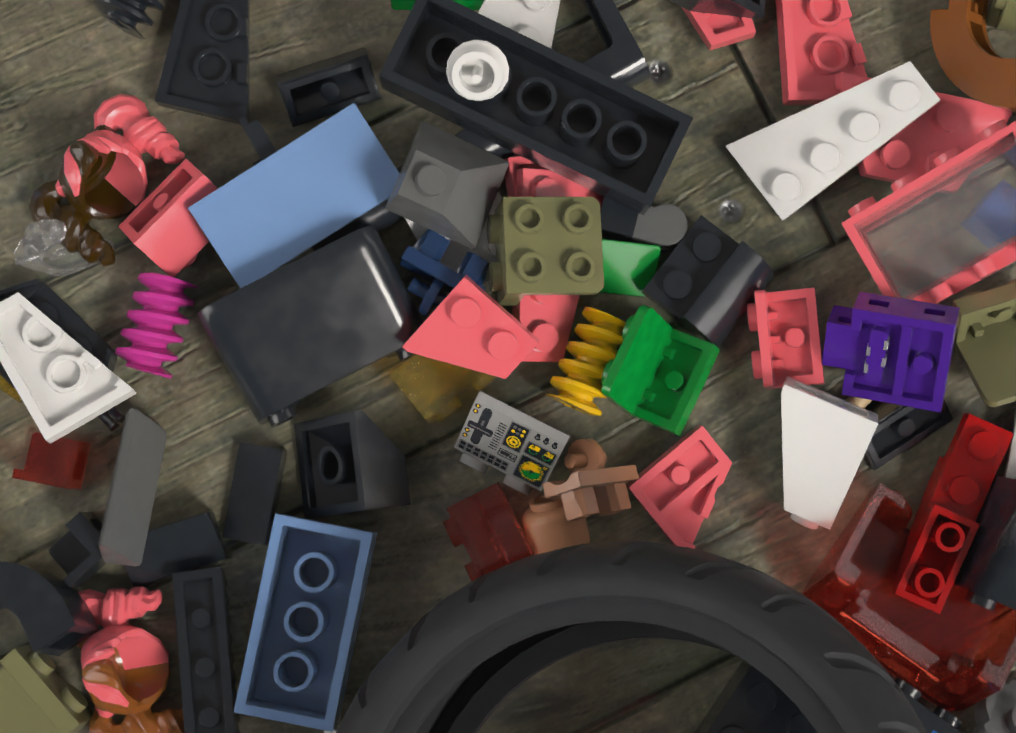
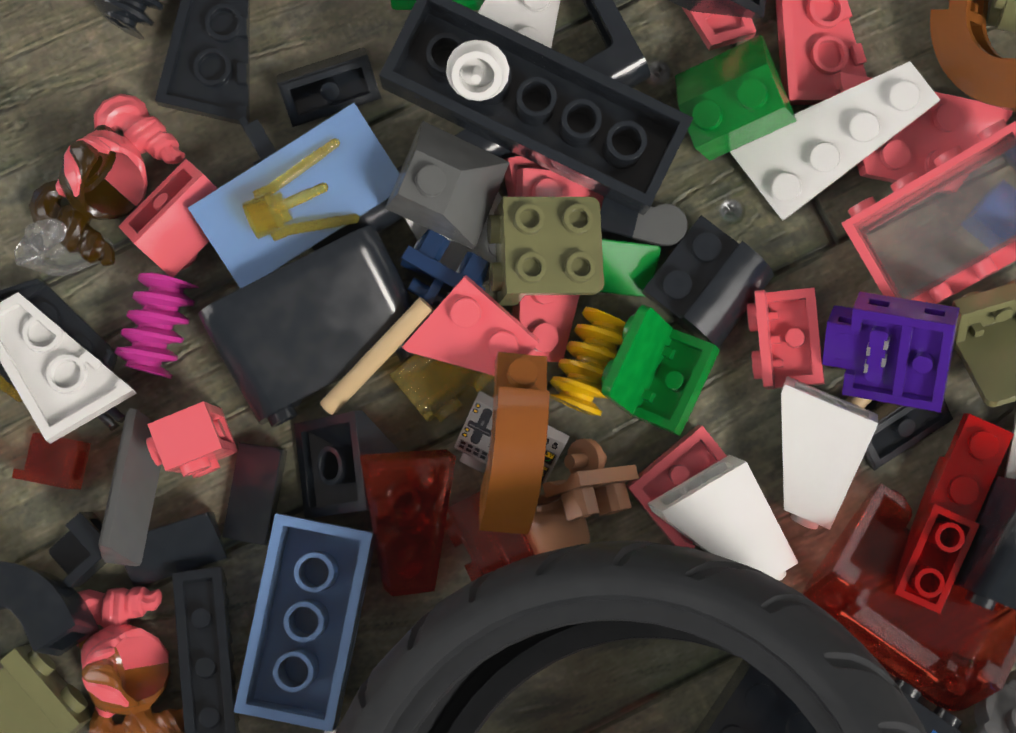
none -> coral brick [146,401,238,478]
none -> clear yellow plant [242,138,360,241]
none -> tan bar [320,297,434,415]
none -> clear red wing [360,449,456,597]
none -> dark orange arch [479,352,550,535]
none -> white slope [648,455,798,581]
none -> green slope [675,35,797,161]

